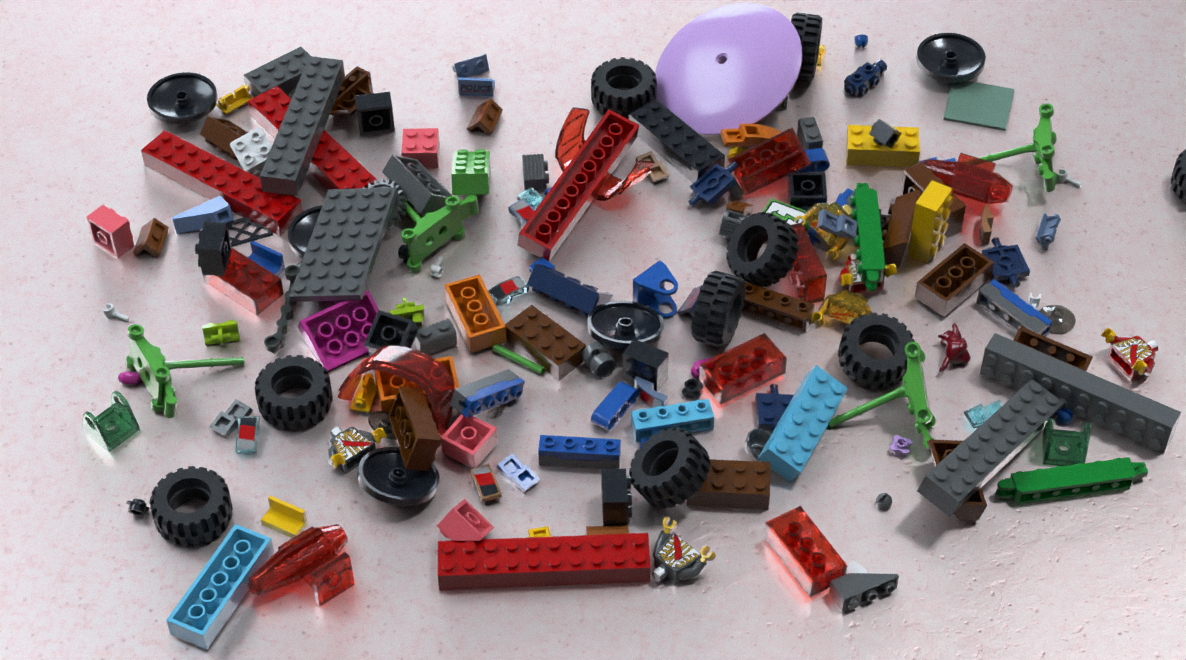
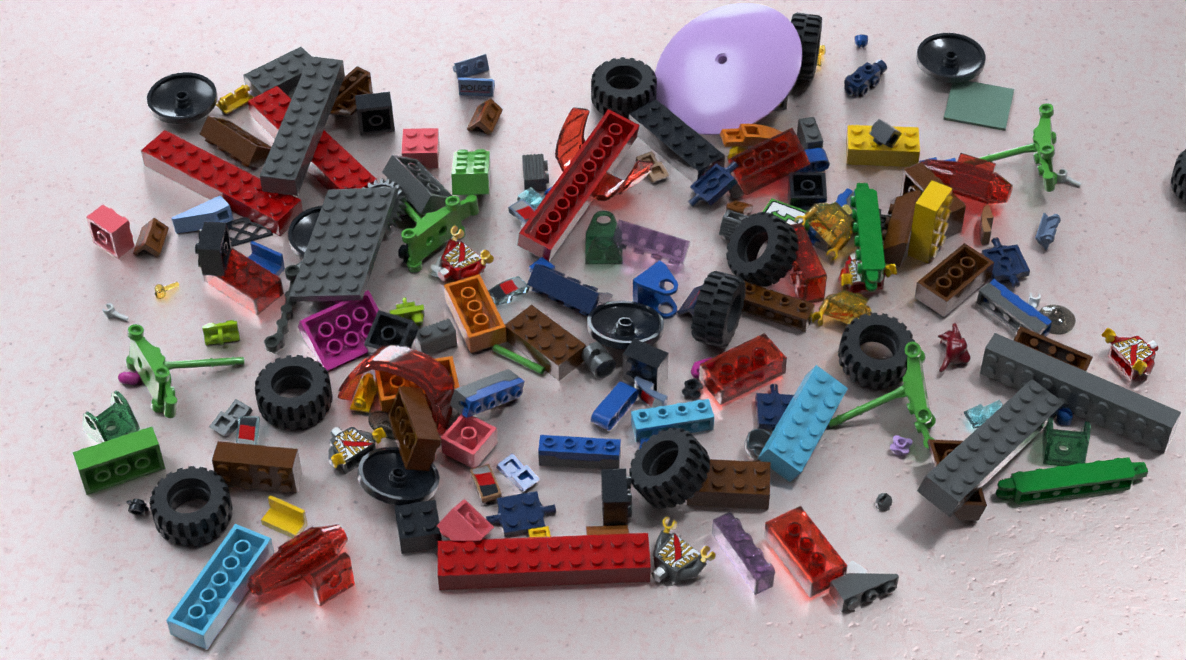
white bracket [230,127,272,177] -> none
sand blue slope [817,209,857,239] -> none
none -> bright green brick [73,427,166,495]
none -> clear yellow hand [154,282,179,299]
none -> reddish brown brick [212,441,302,493]
none -> black brick [394,500,442,554]
none -> torso [438,226,494,281]
none -> dark blue plate [486,491,556,537]
none -> clear green hose [585,211,623,264]
none -> clear purple brick [612,220,691,266]
none -> clear purple brick [712,512,775,595]

